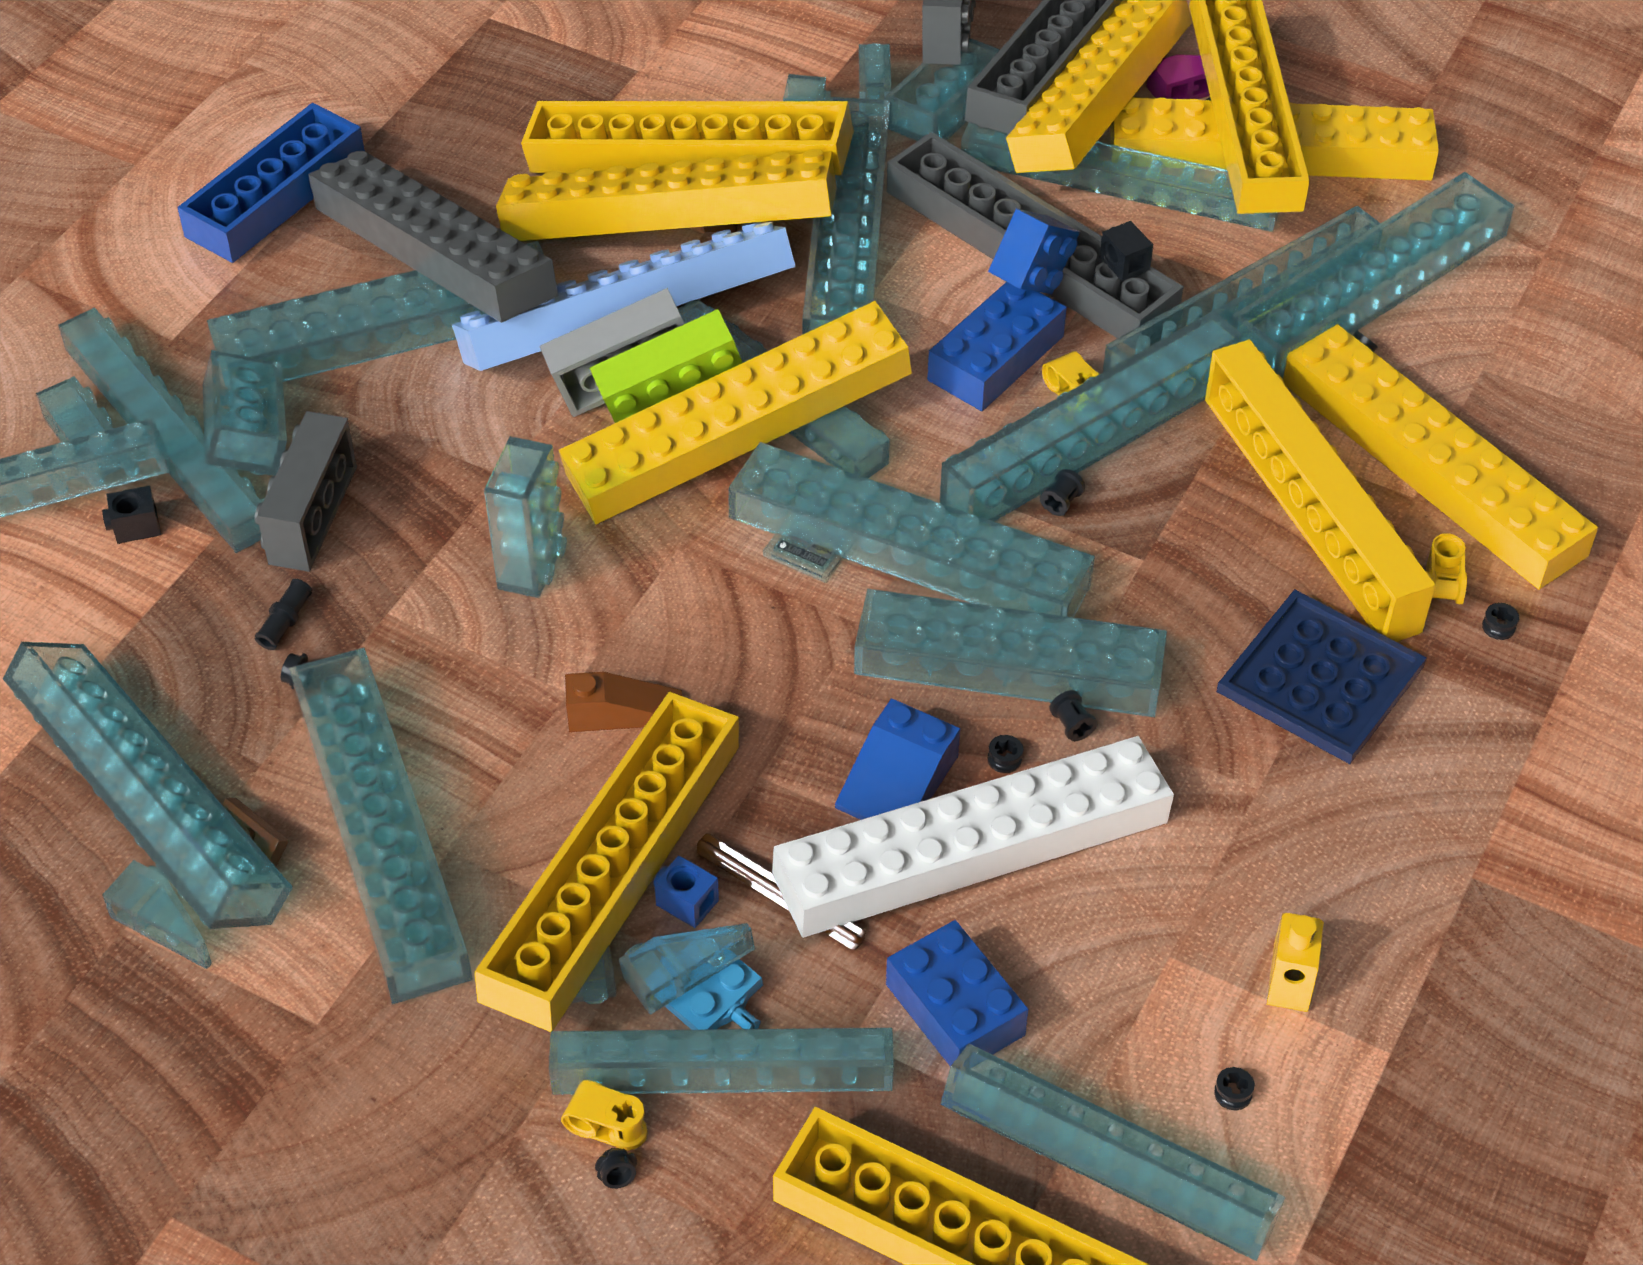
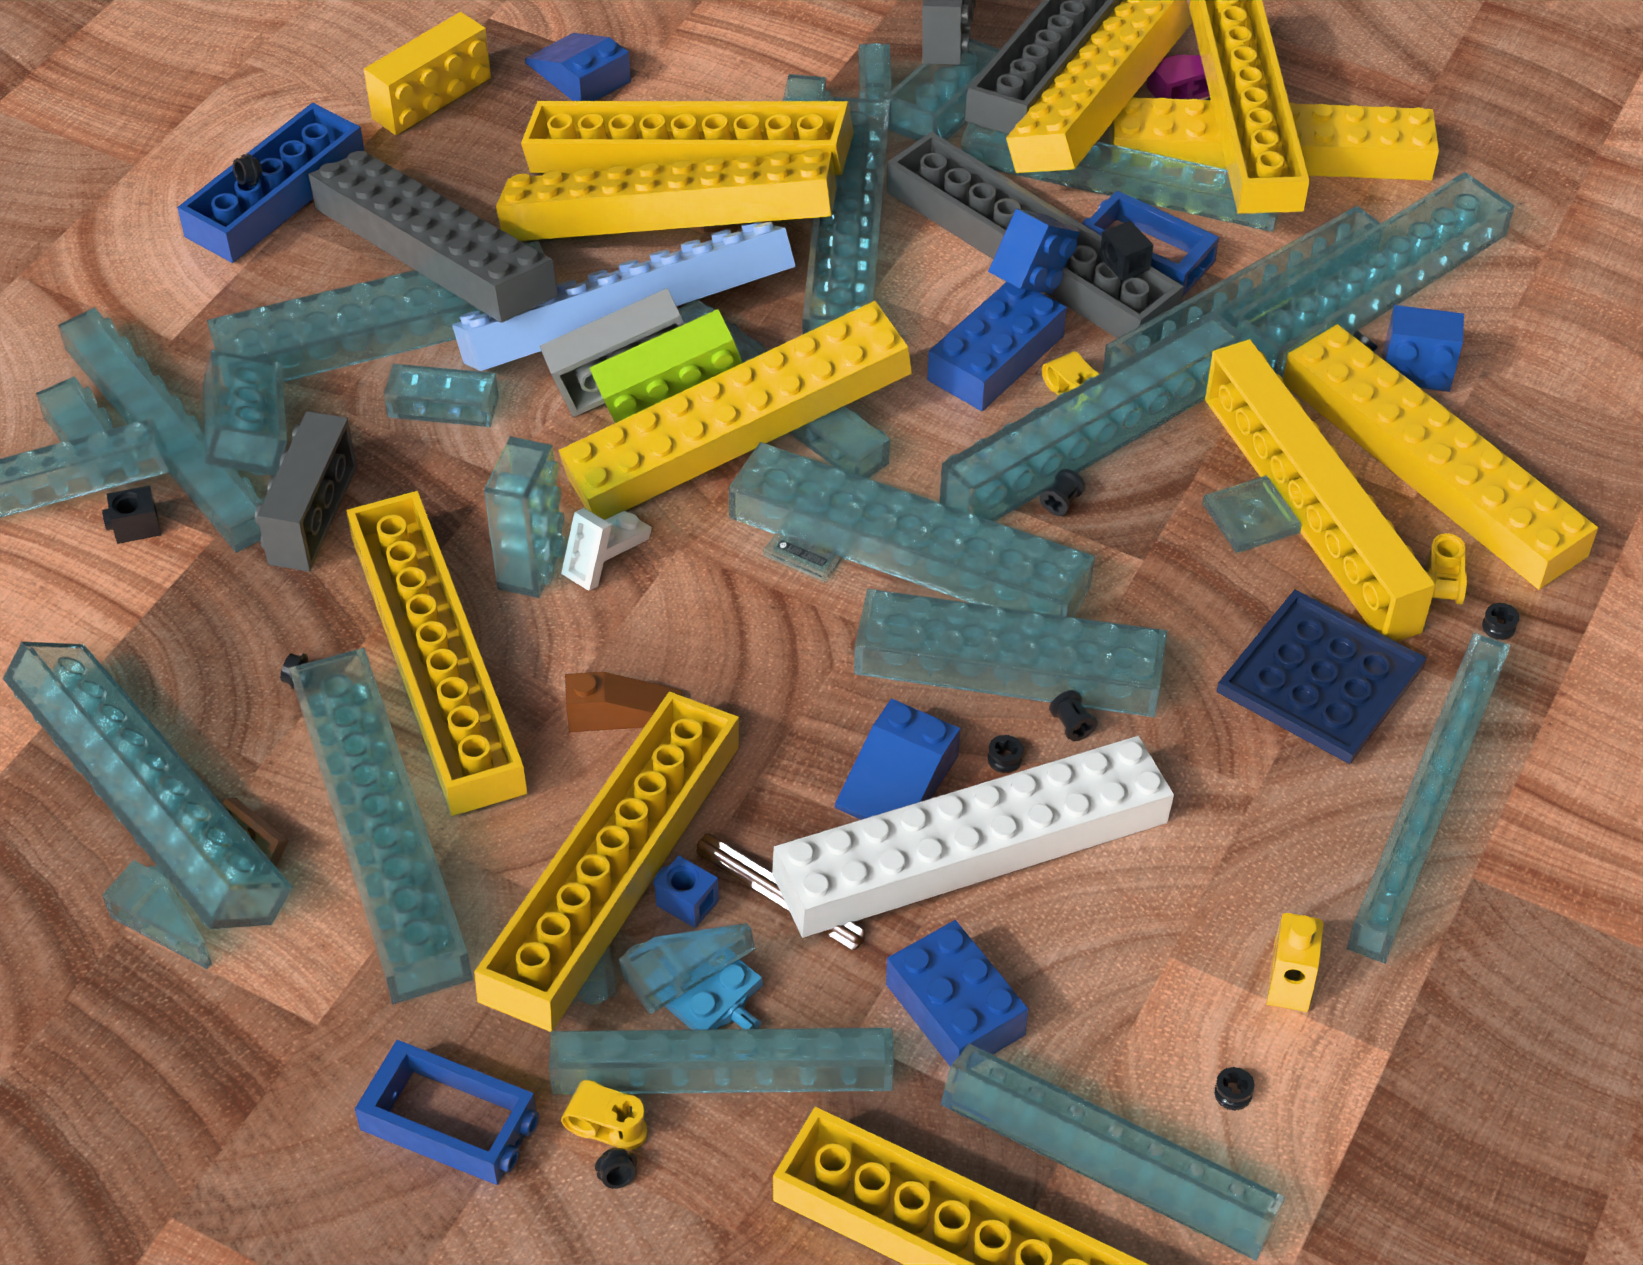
black pin [254,579,312,650] -> none
none -> black plate [233,154,262,186]
none -> yellow brick [346,491,527,816]
none -> blue window [355,1040,539,1185]
none -> yellow brick [364,11,491,135]
none -> clear light blue brick [384,364,499,427]
none -> blue slope [525,33,631,101]
none -> white bracket [561,508,652,591]
none -> blue window [1082,190,1219,298]
none -> clear light blue tile [1202,475,1302,554]
none -> clear light blue brick [1346,633,1511,964]
none -> blue brick [1382,305,1464,392]

